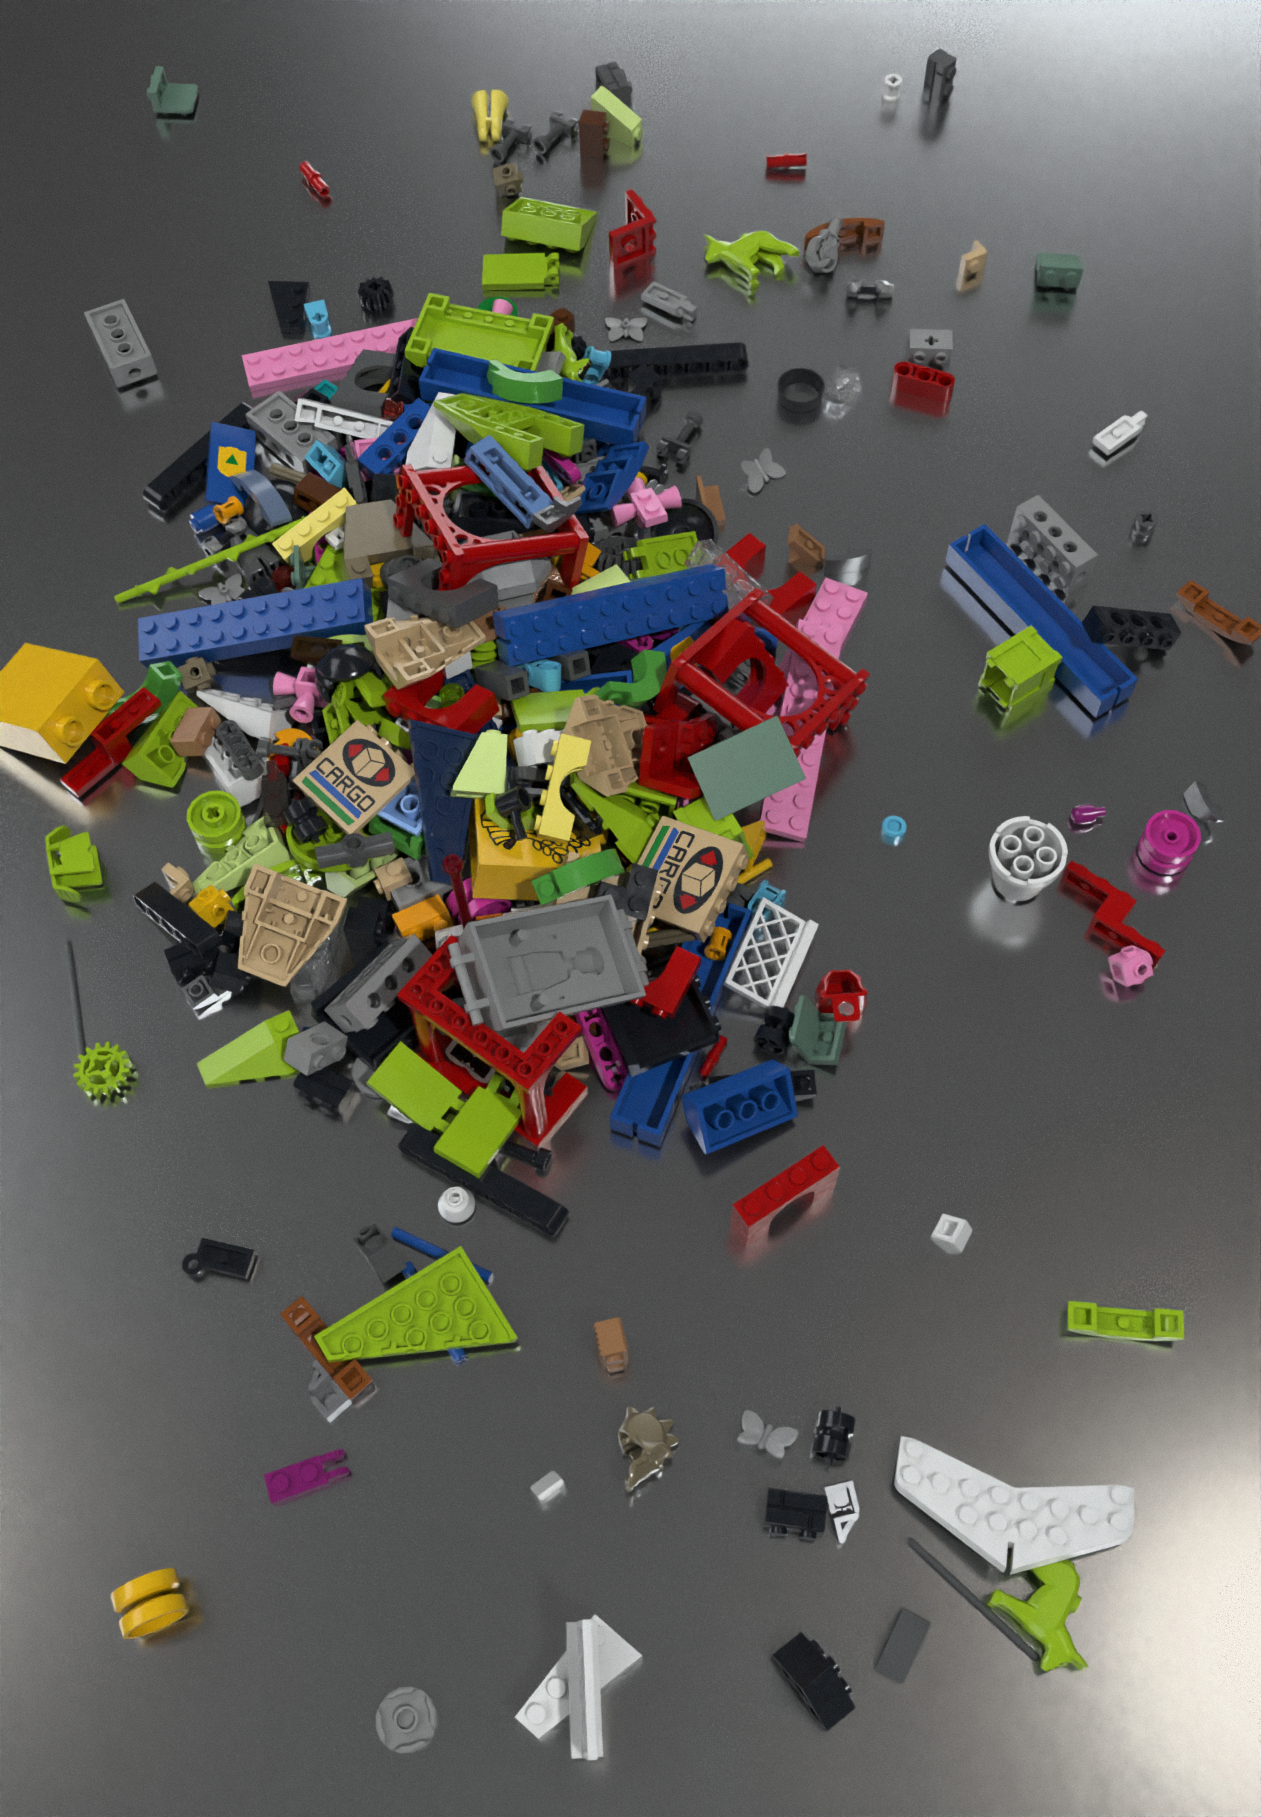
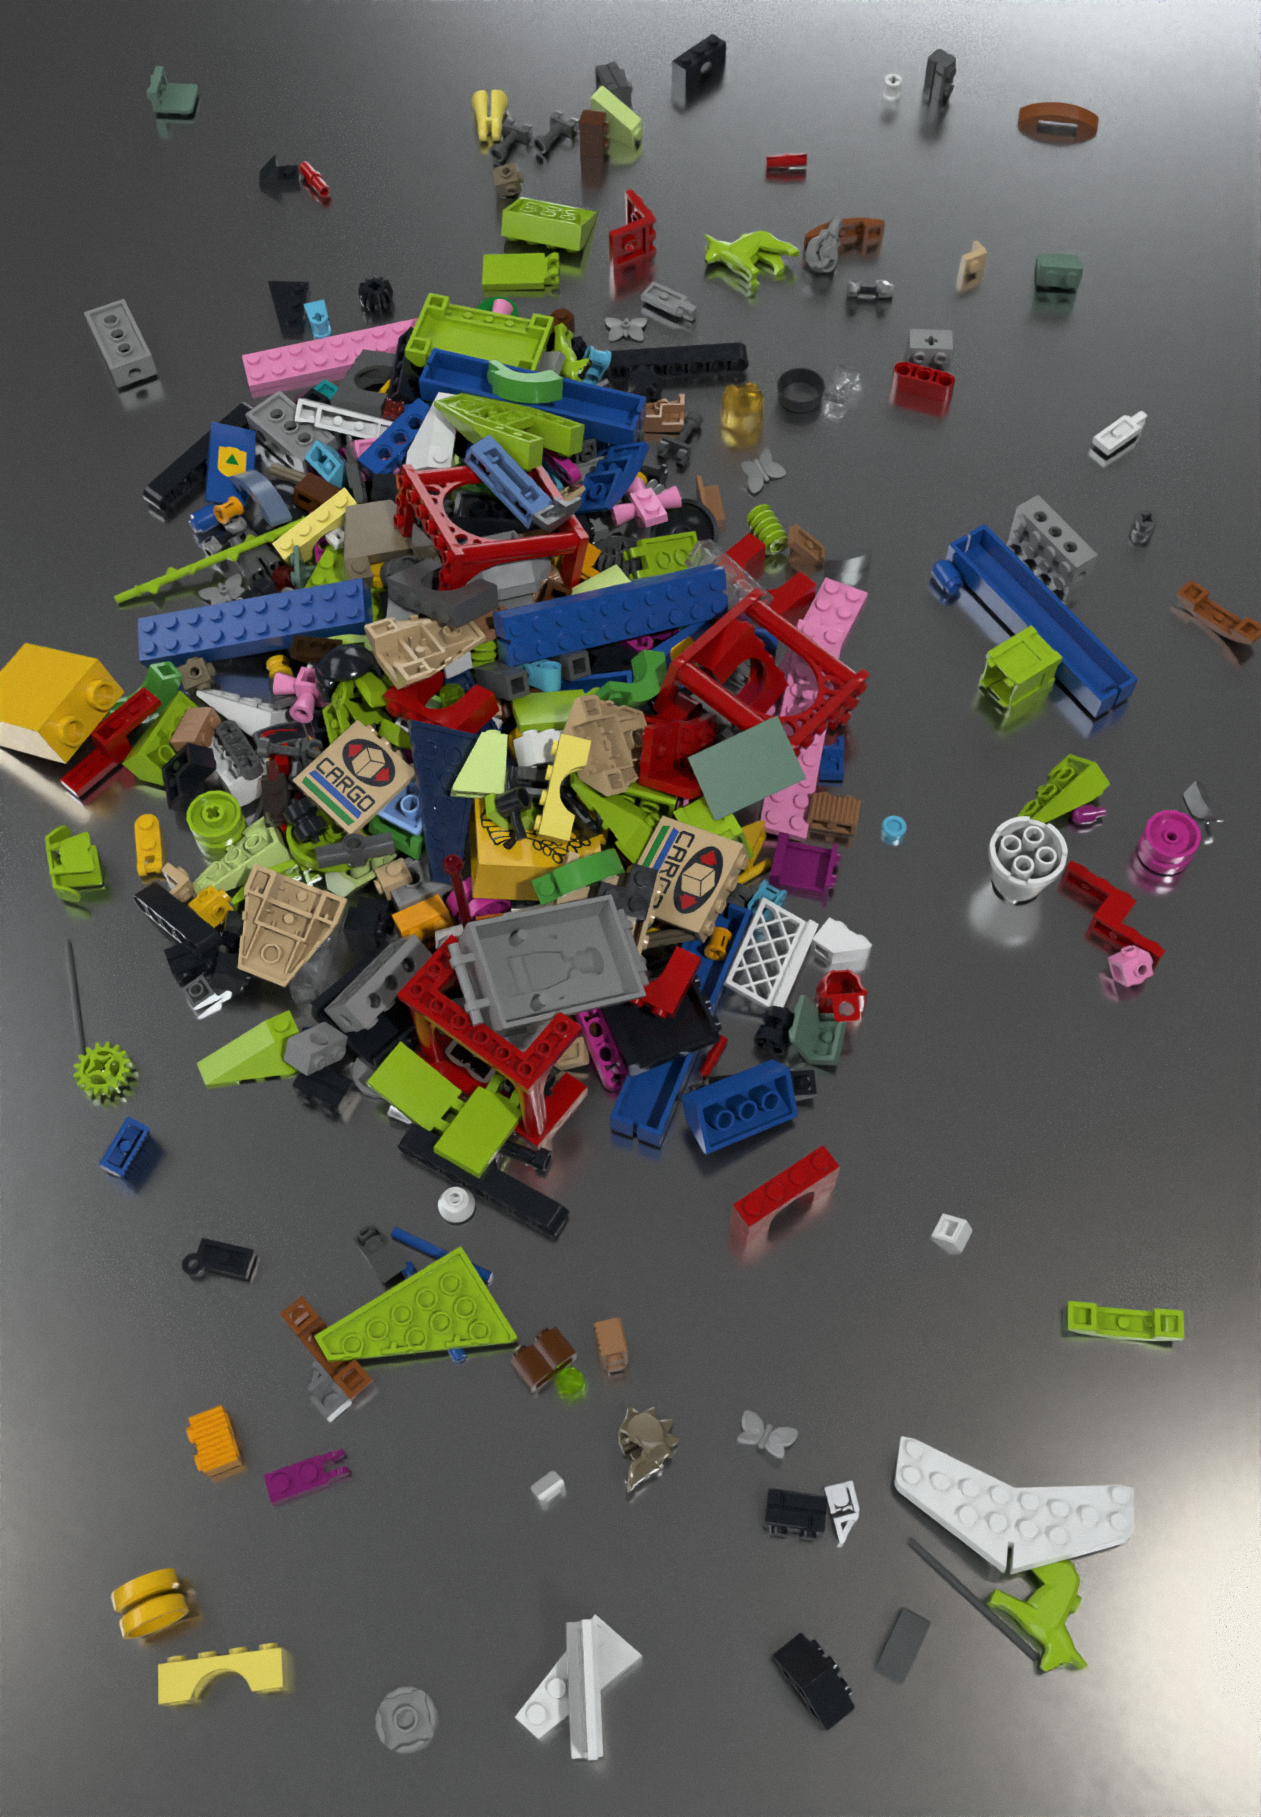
black wheel [812,1406,856,1466] -> none
black brick [1082,605,1182,650] -> none
none -> blue brick [99,1116,150,1178]
none -> yellow plate [134,814,165,877]
none -> light yellow arch [158,1643,288,1706]
none -> black brick [161,743,217,813]
none -> light orange brick [186,1404,242,1477]
none -> black slope [253,721,309,754]
none -> black slope [259,154,300,188]
none -> yellow wheel [266,655,293,679]
none -> reddish brown brick [510,1326,577,1393]
none -> clear neon green wheel [556,1367,585,1401]
none -> medium nougat slope [643,394,685,432]
none -> black arch [672,33,726,90]
none -> clear yellow brick [720,383,765,435]
none -> lime piece [746,504,788,555]
none -> magenta panel [769,832,842,898]
none -> medium nougat brick [807,792,861,836]
none -> white slope [810,917,872,964]
none -> blue slope [819,736,844,781]
none -> blue brick [931,559,963,594]
none -> lime wedge [1017,754,1110,823]
none -> dark orange slope [1018,102,1099,133]

